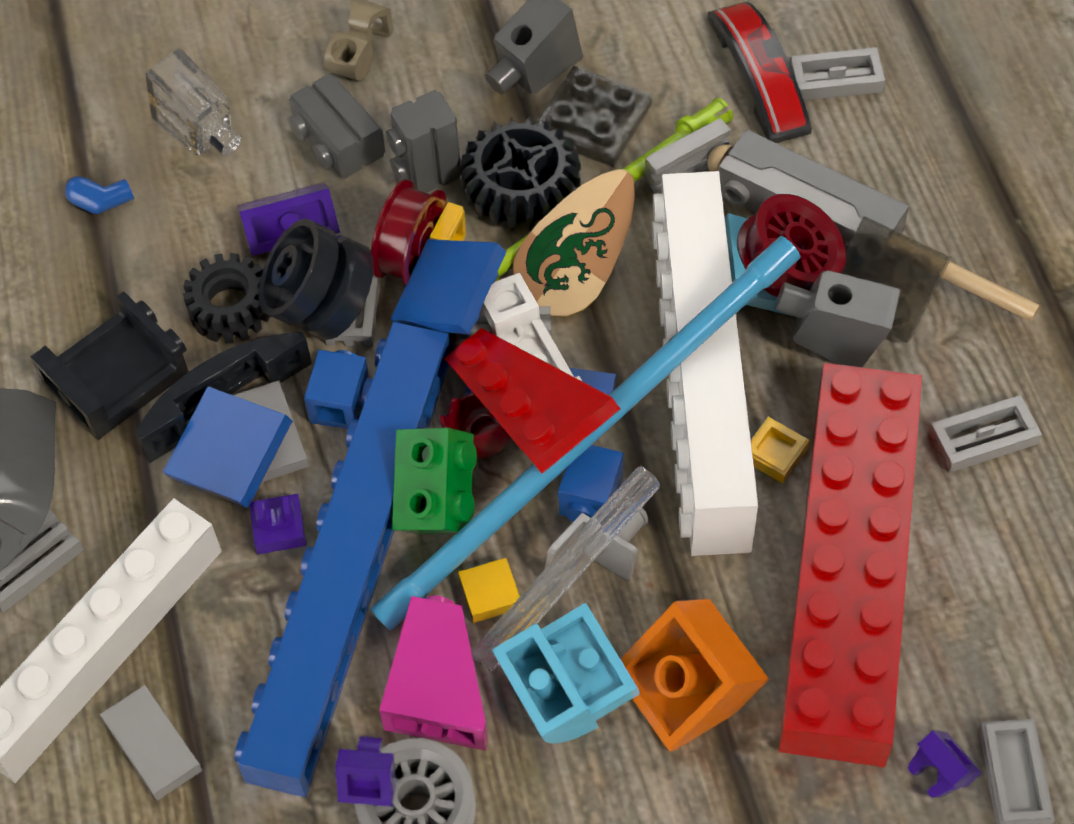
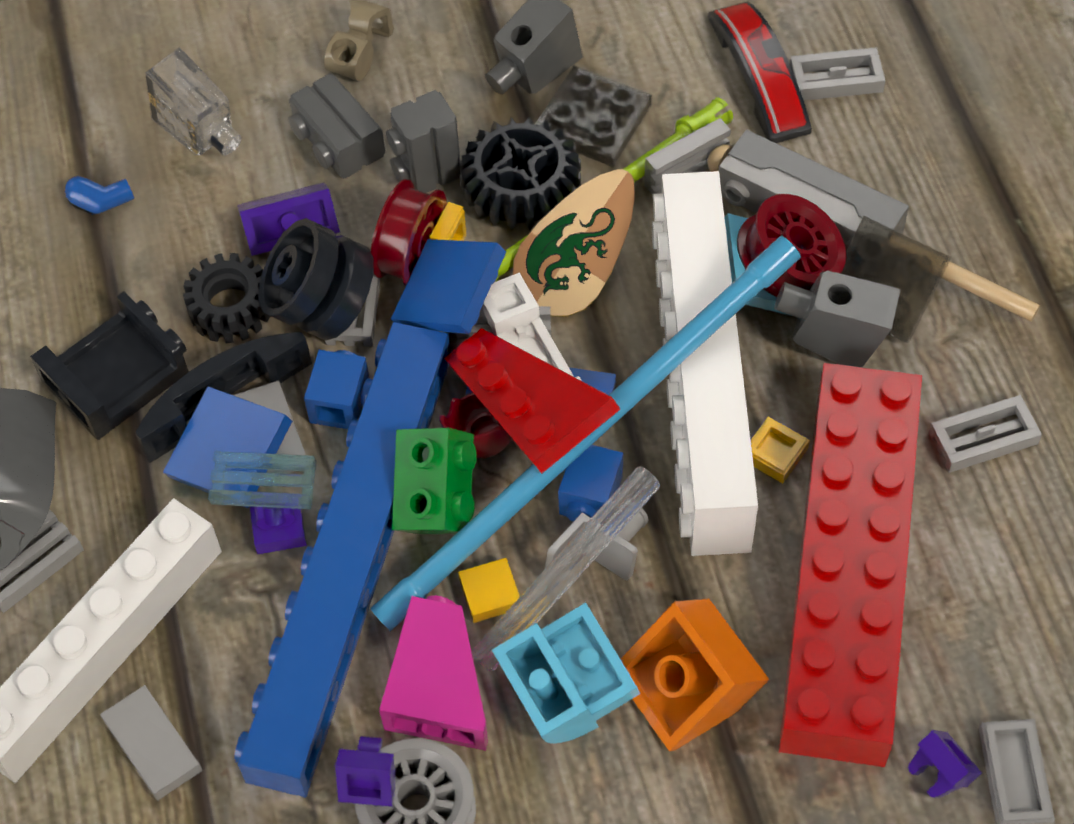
none -> clear light blue tile [208,451,317,509]

